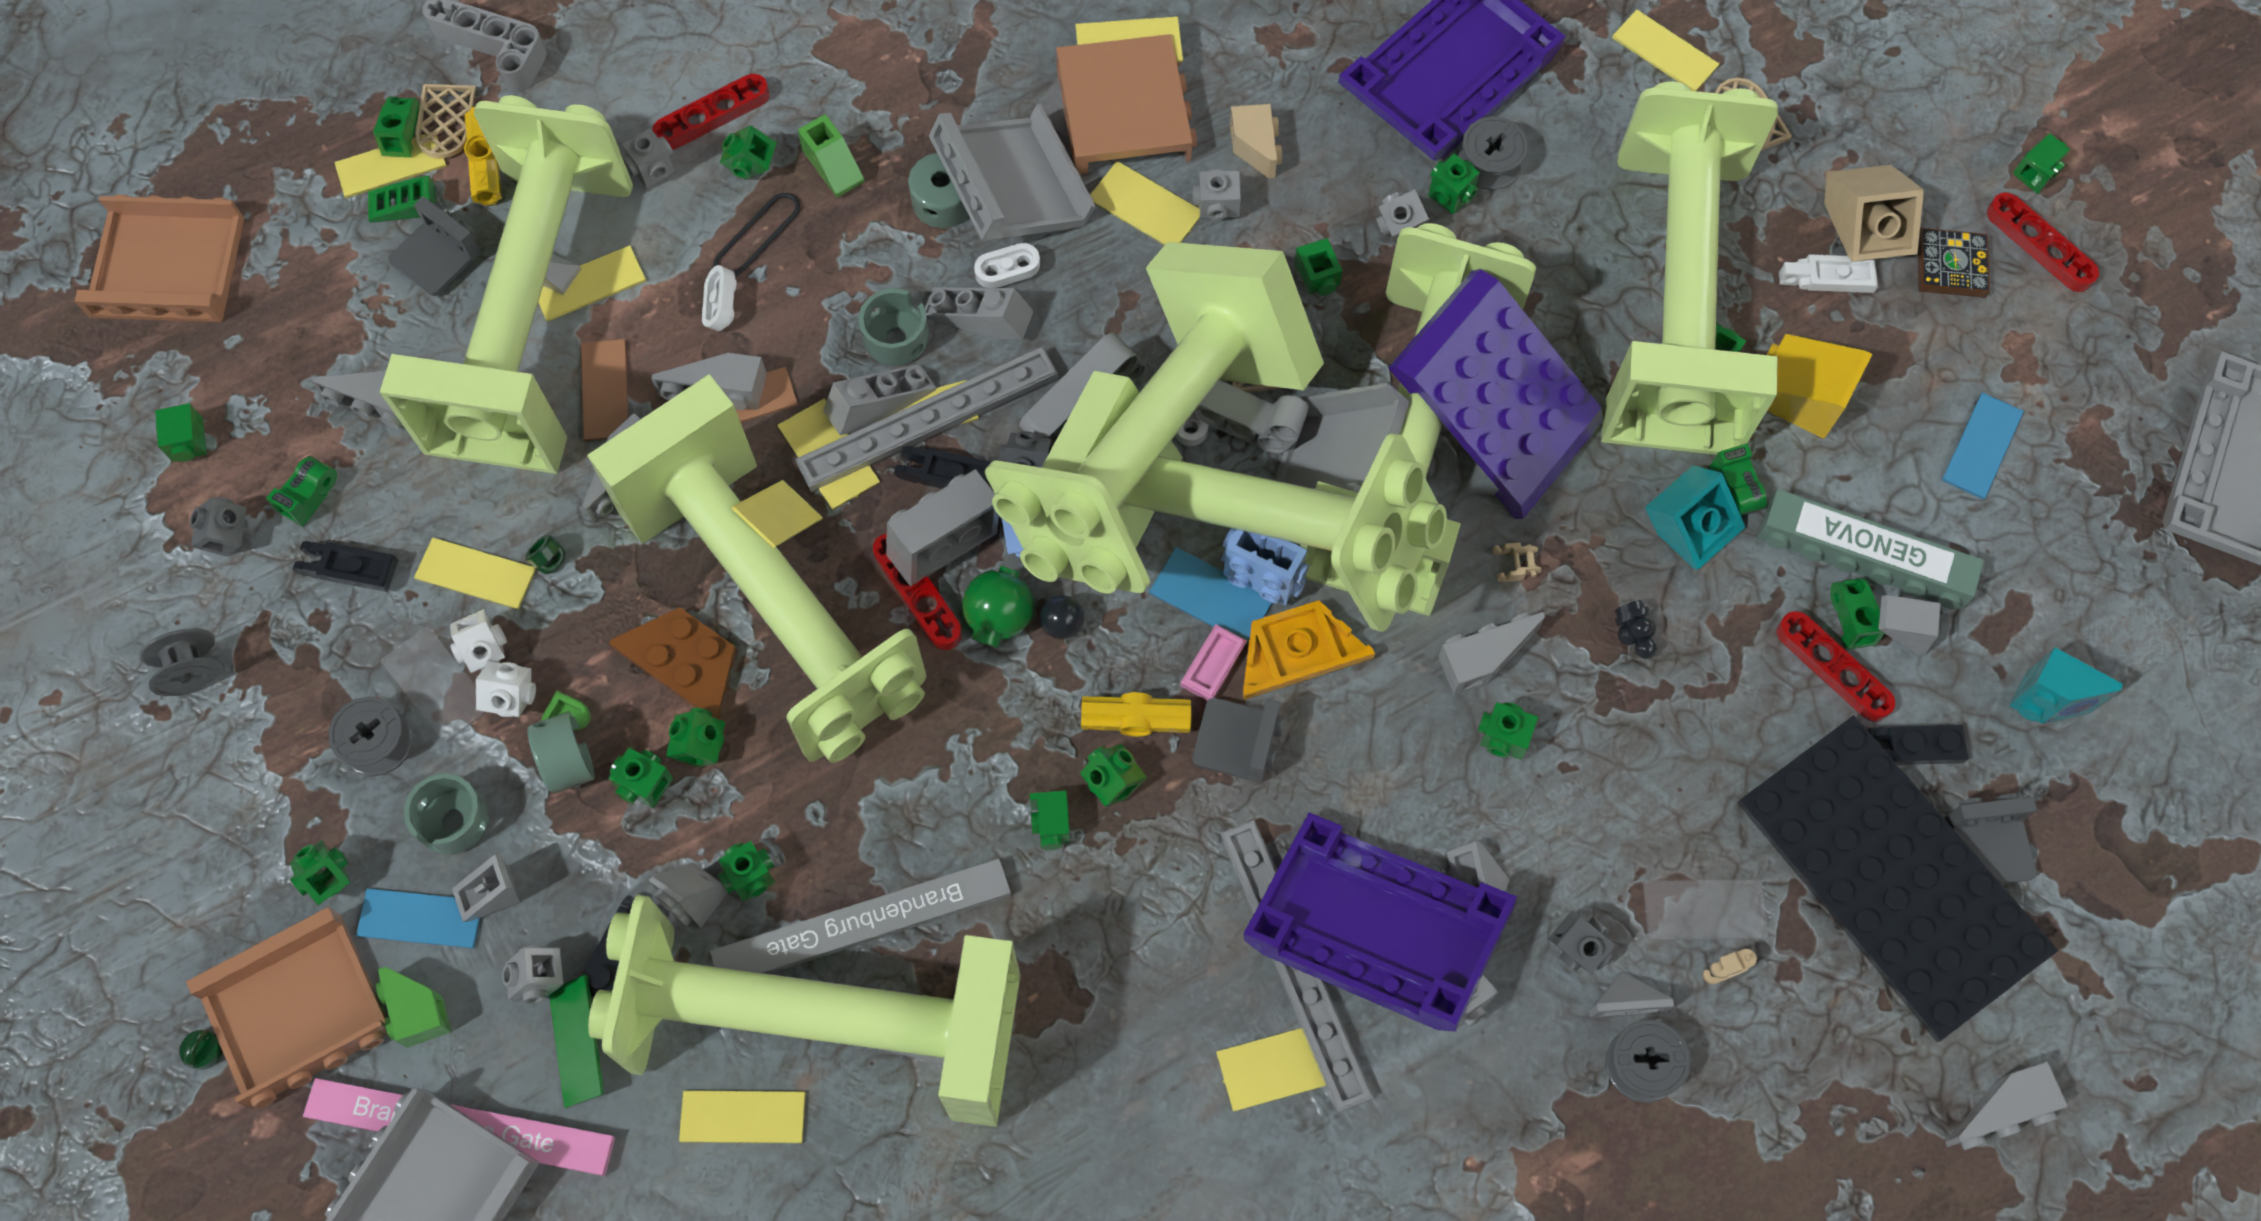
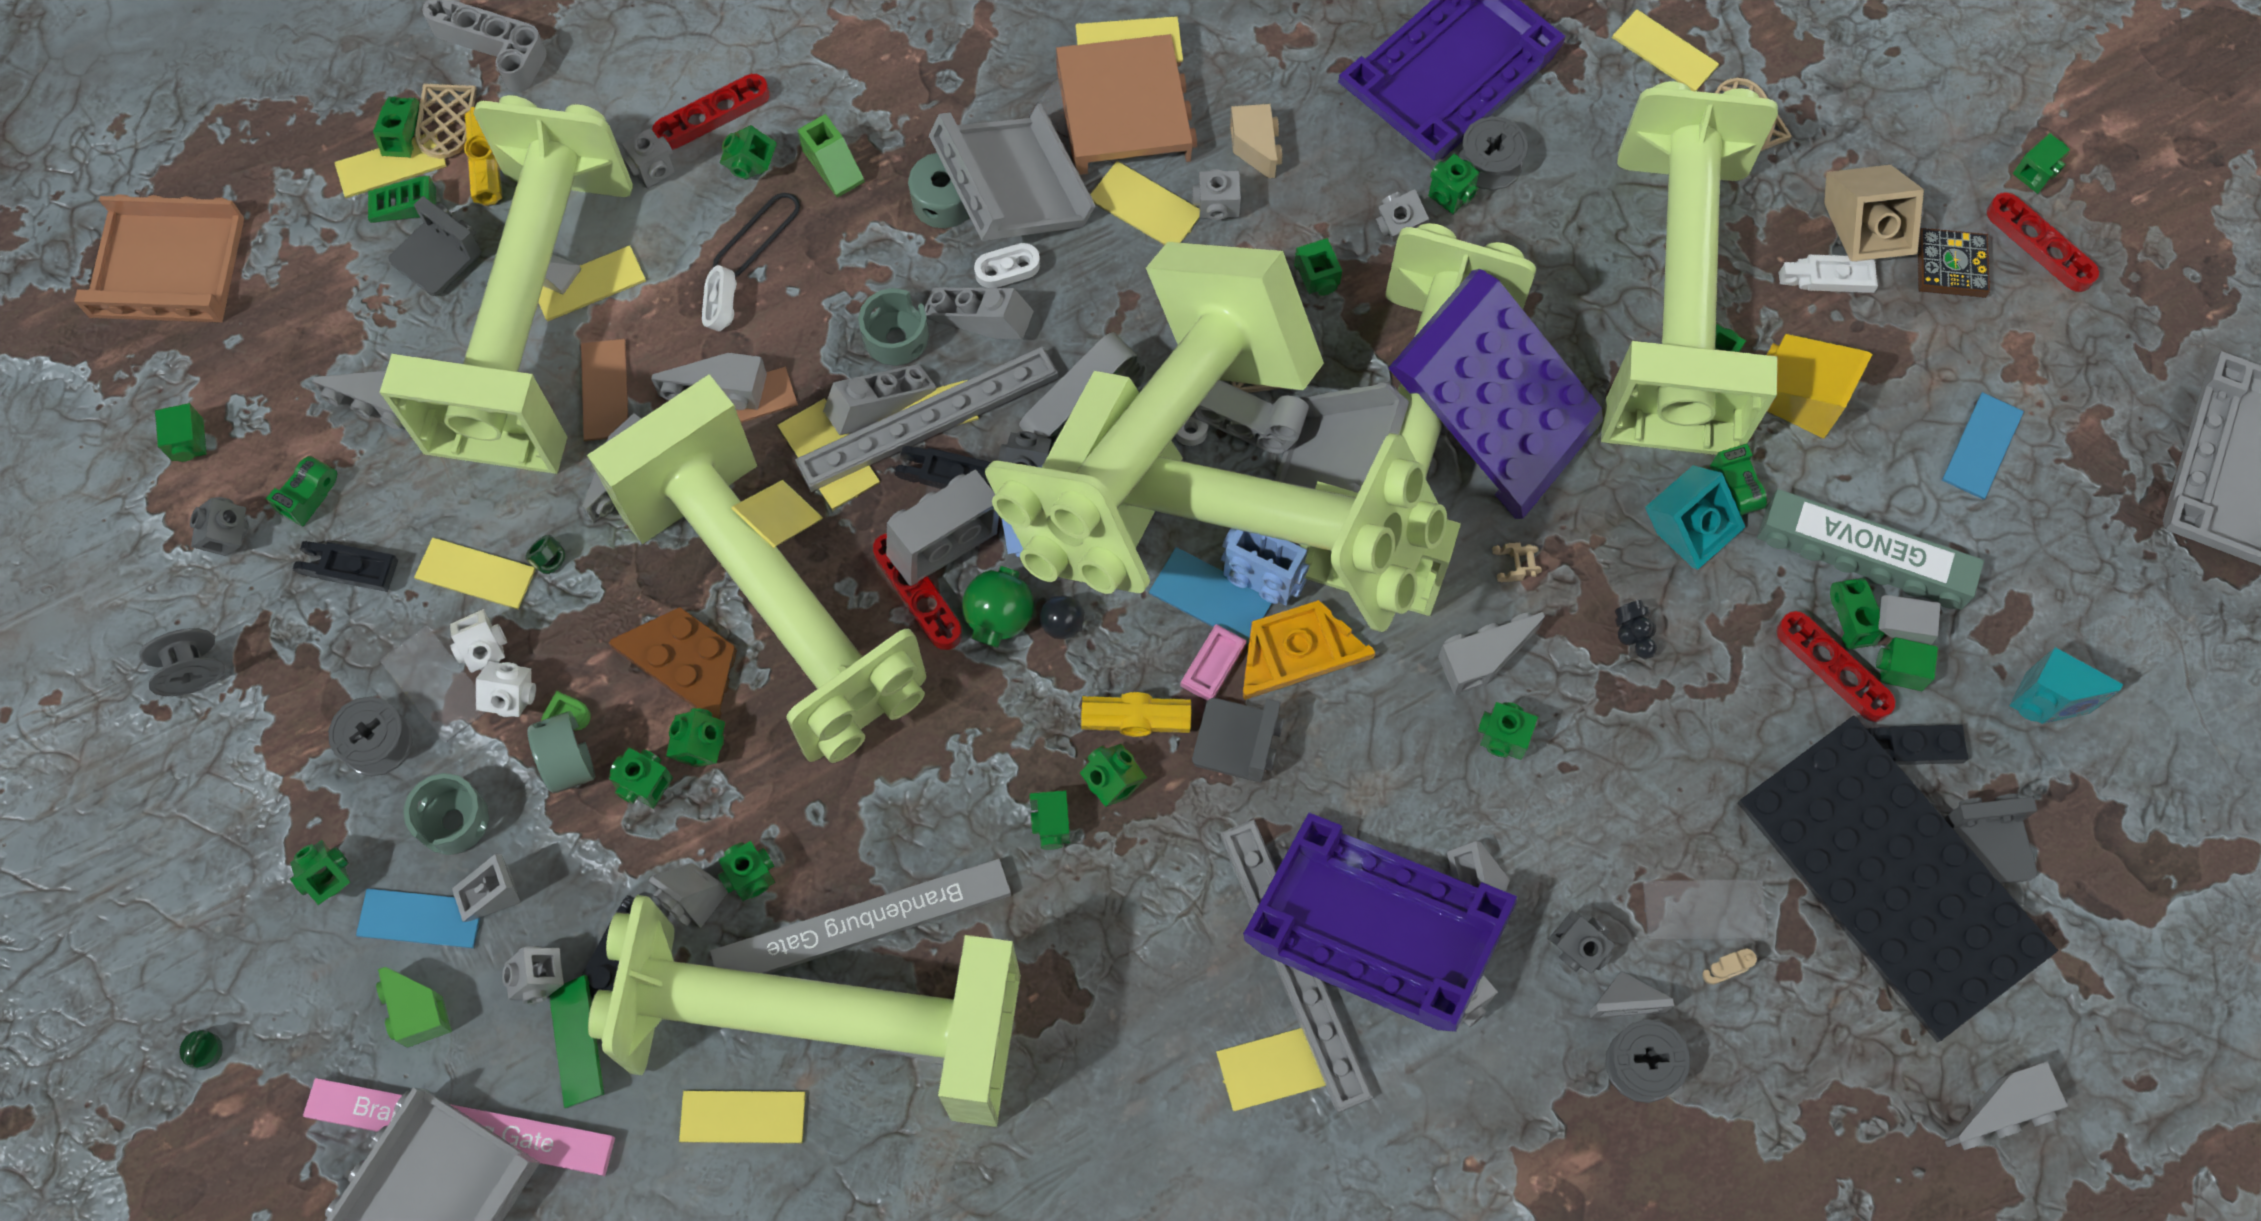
nougat panel [186,907,388,1109] -> none
none -> green brick [1876,637,1938,692]

